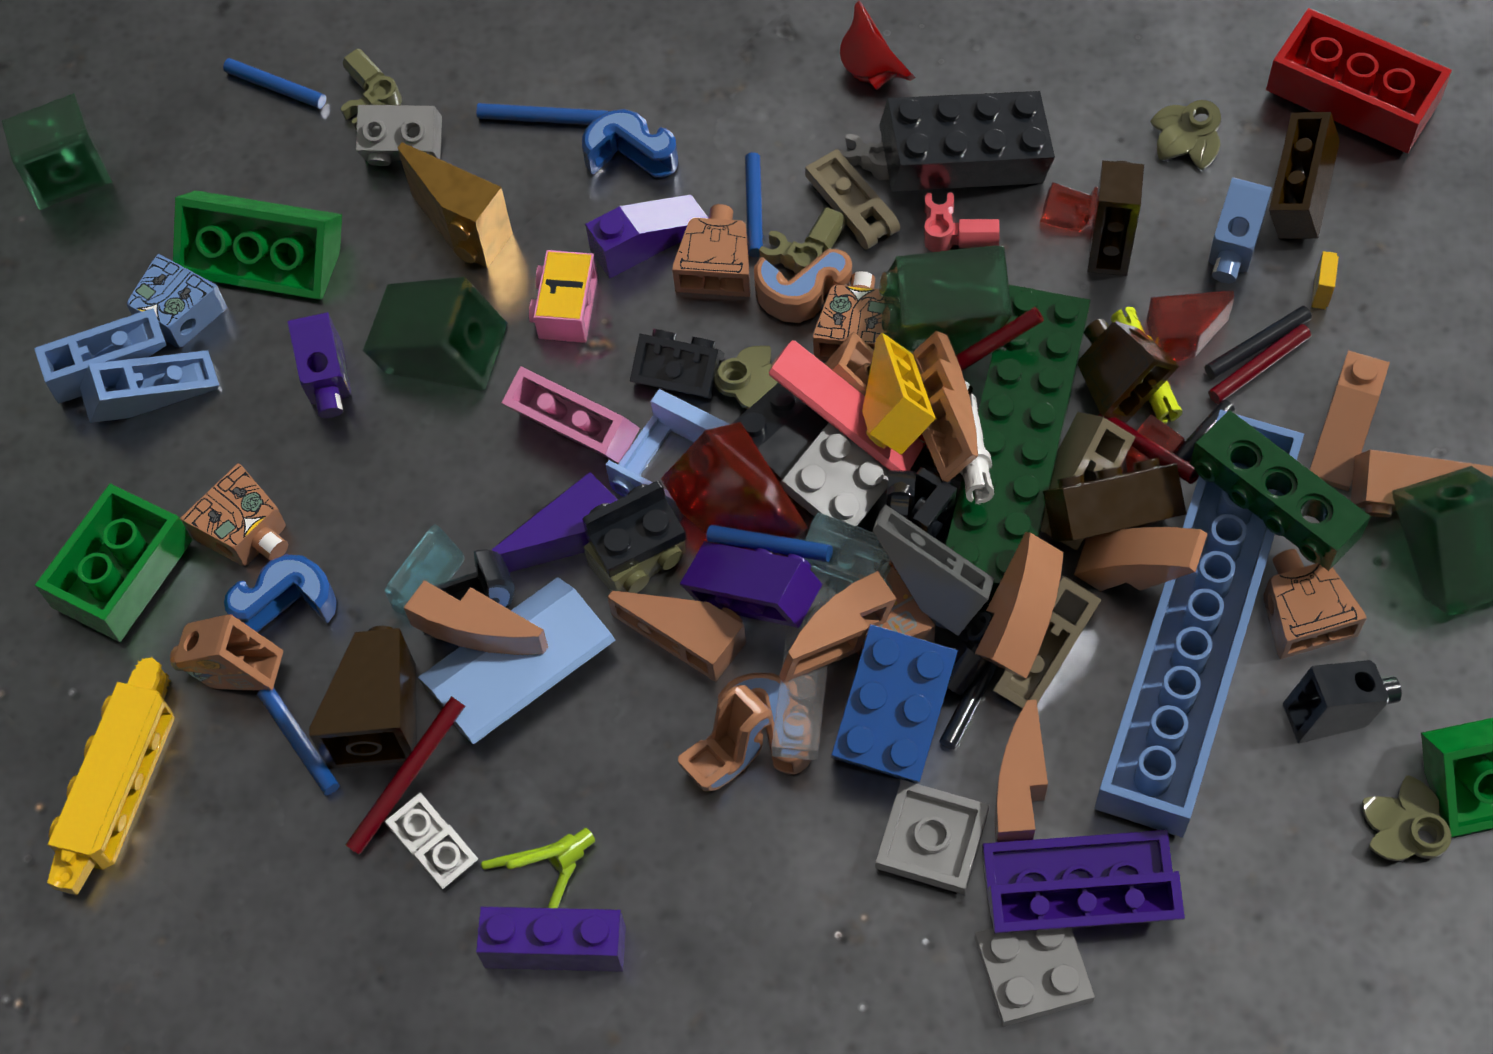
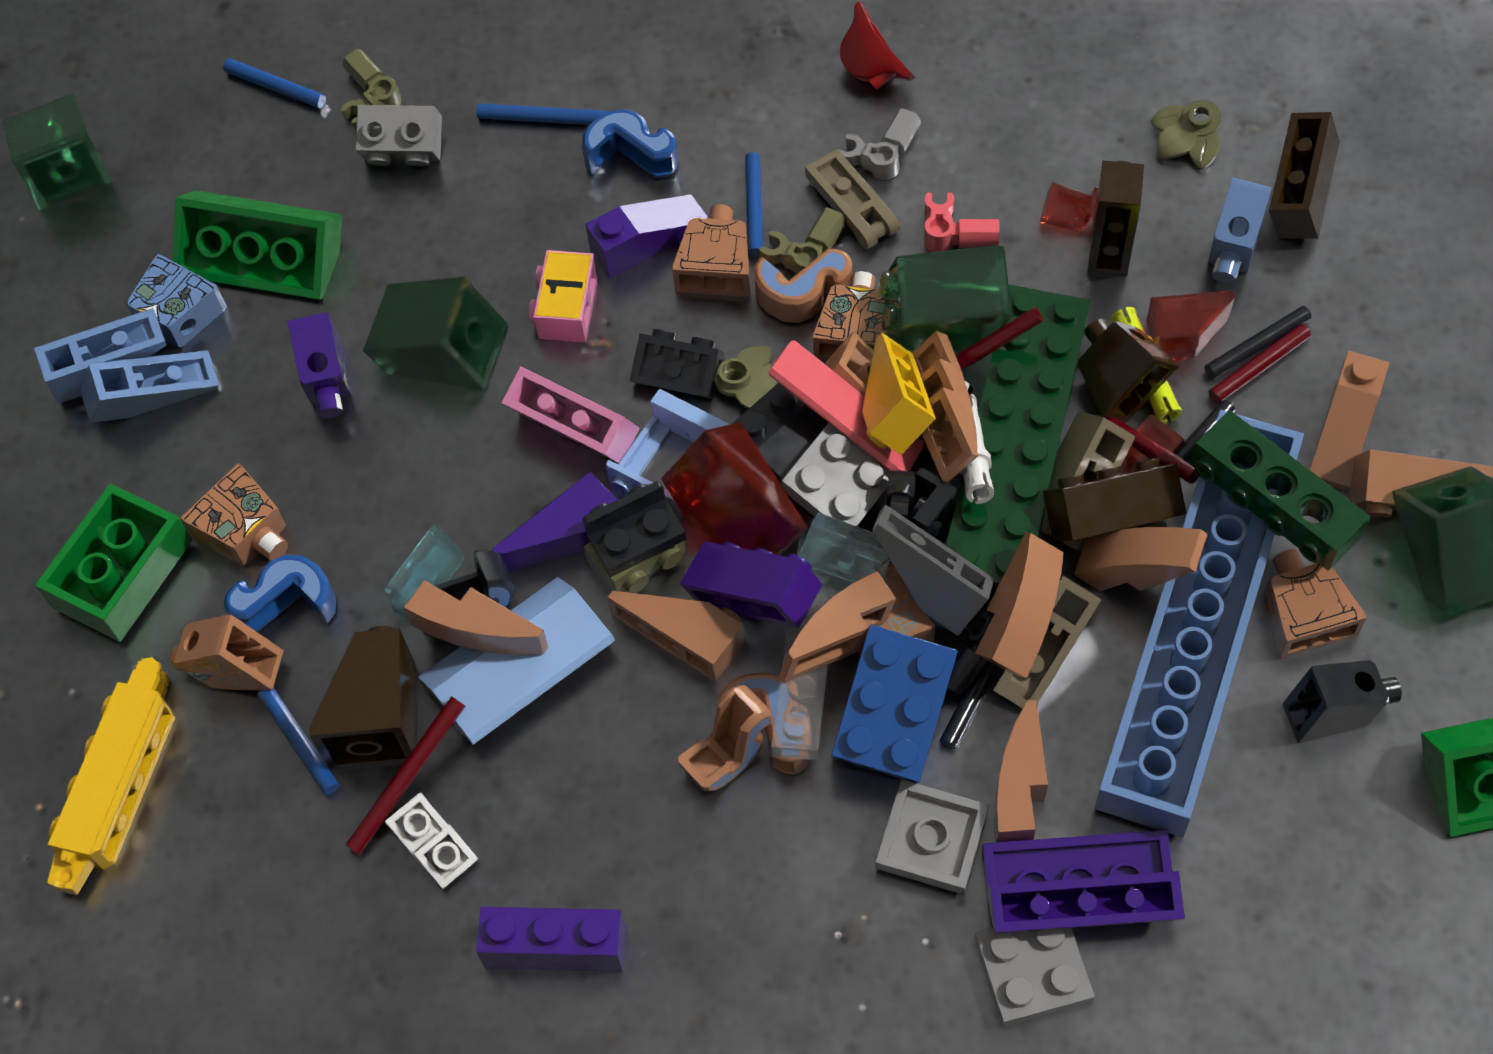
pearl gold slope [397,142,513,268] -> none
lime plant [481,828,595,908] -> none
blue bar [706,525,833,562] -> none
black brick [879,91,1055,191] -> none
red brick [1266,8,1452,154] -> none
yellow tile [1311,251,1339,309] -> none
olive plate [1362,775,1451,861] -> none

